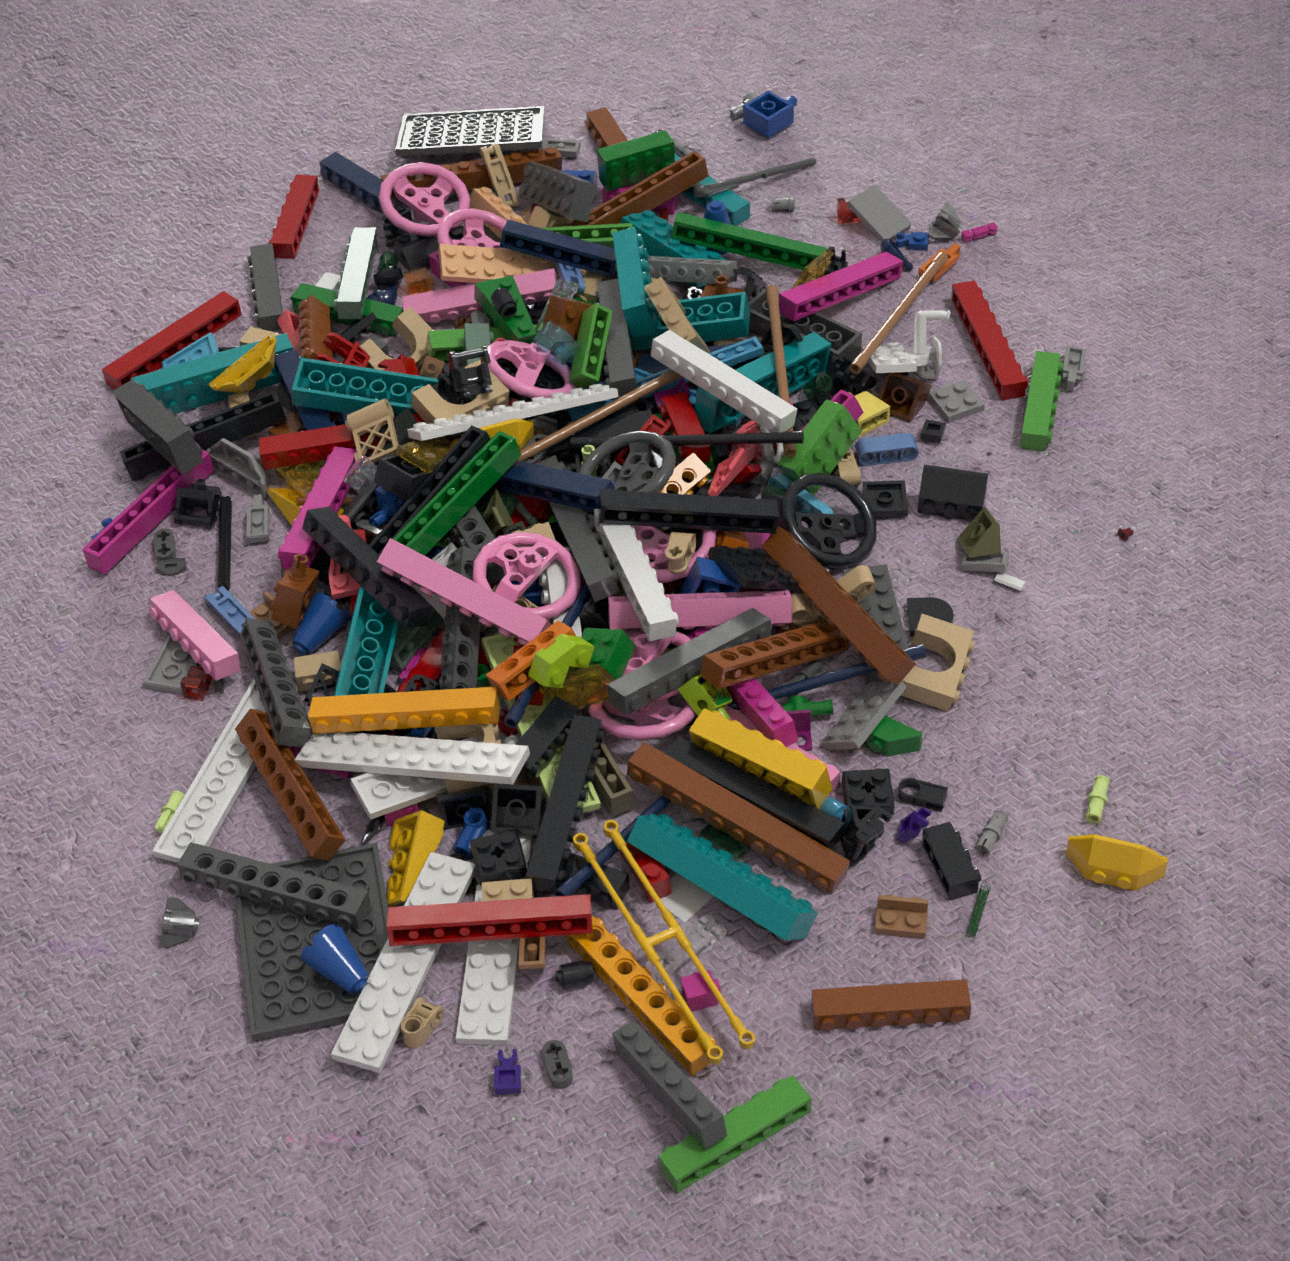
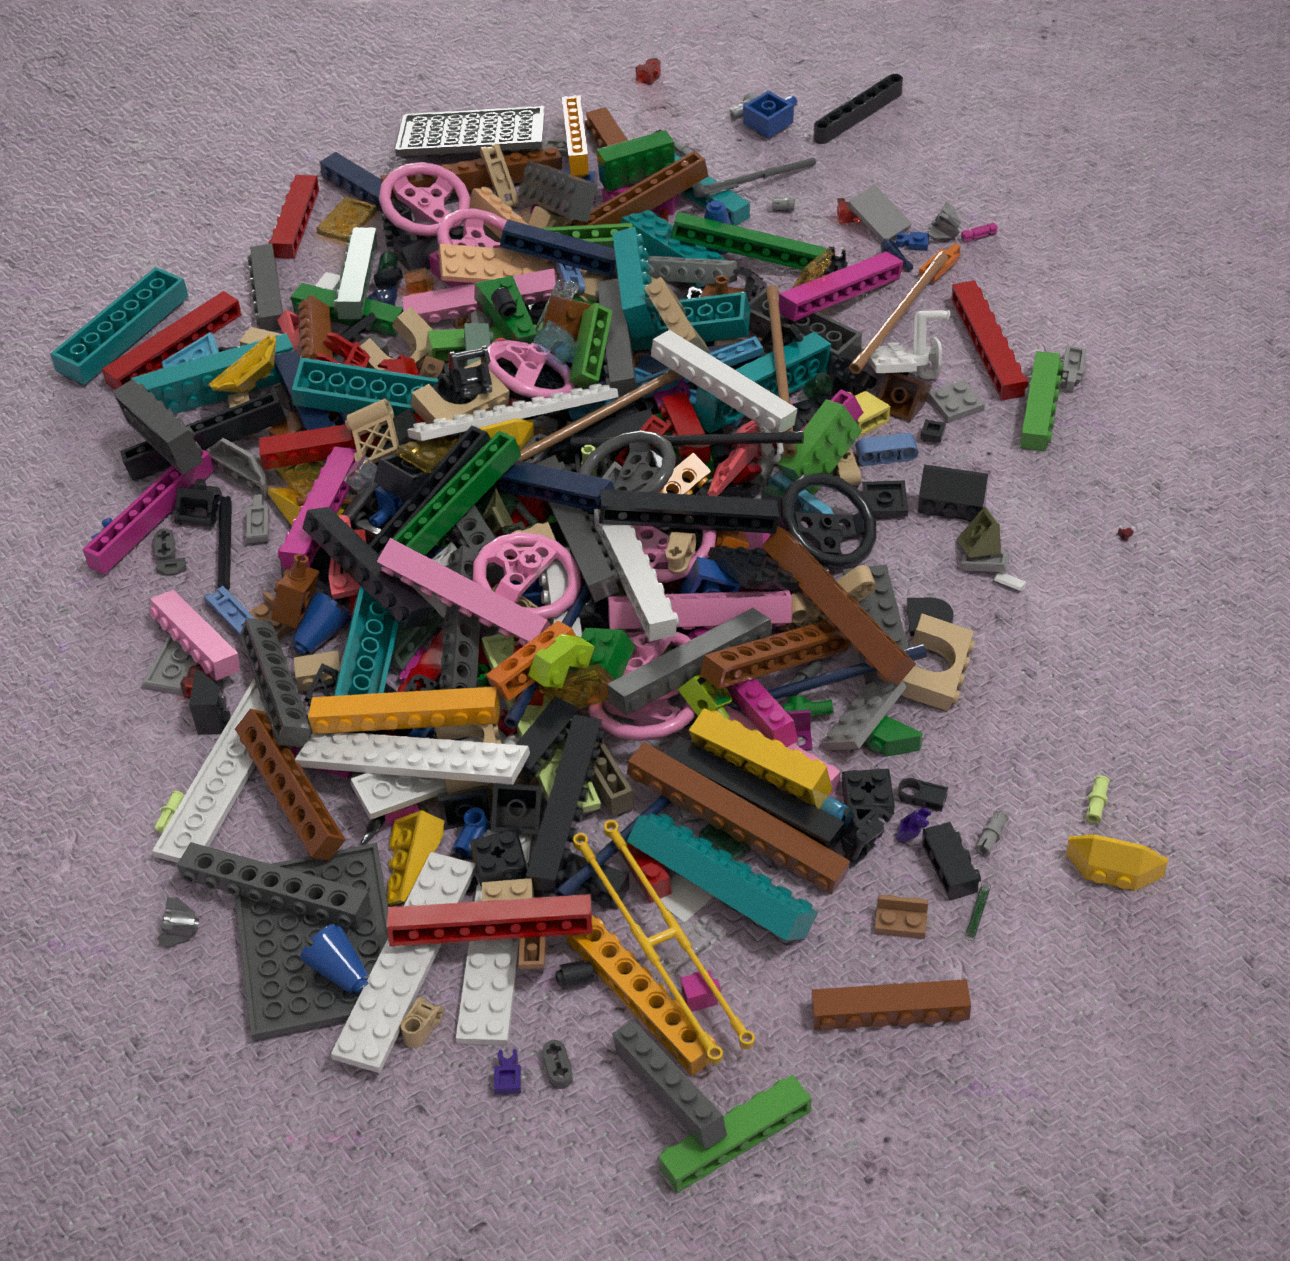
none -> teal brick [50,267,189,385]
none -> black slope [189,670,231,735]
none -> clear yellow plate [316,197,377,243]
none -> light orange brick [562,96,589,177]
none -> clear red leg [635,58,661,86]
none -> black beam [814,74,903,144]

